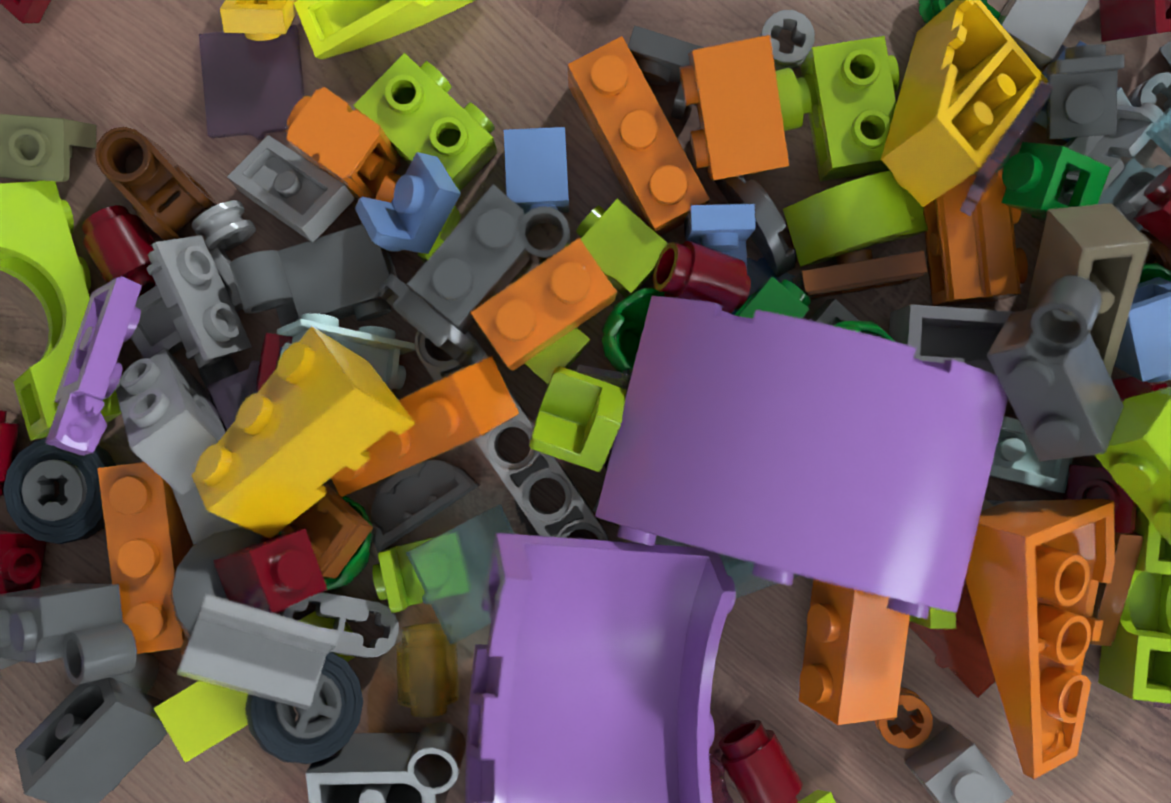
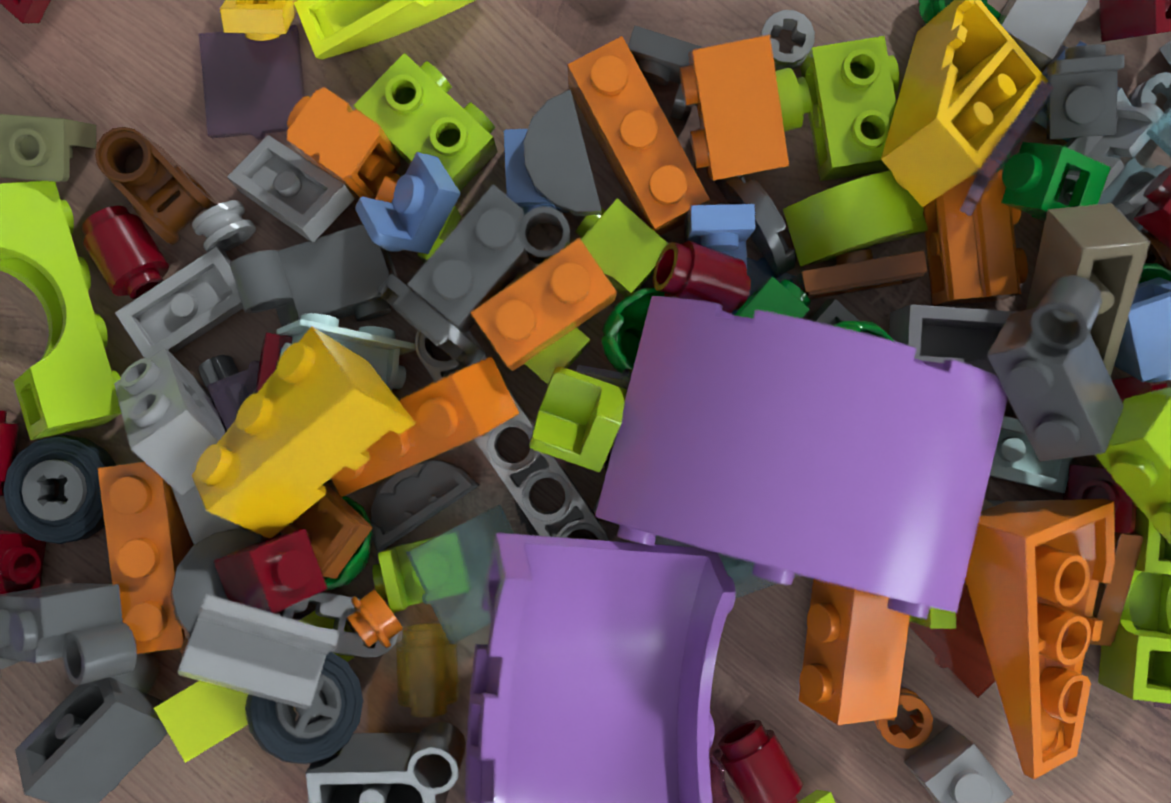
medium lavender hinge [45,276,142,456] -> none
light grey hinge [147,235,252,369] -> none
none -> orange plate [346,590,403,648]
none -> dark grey tile [524,90,602,216]

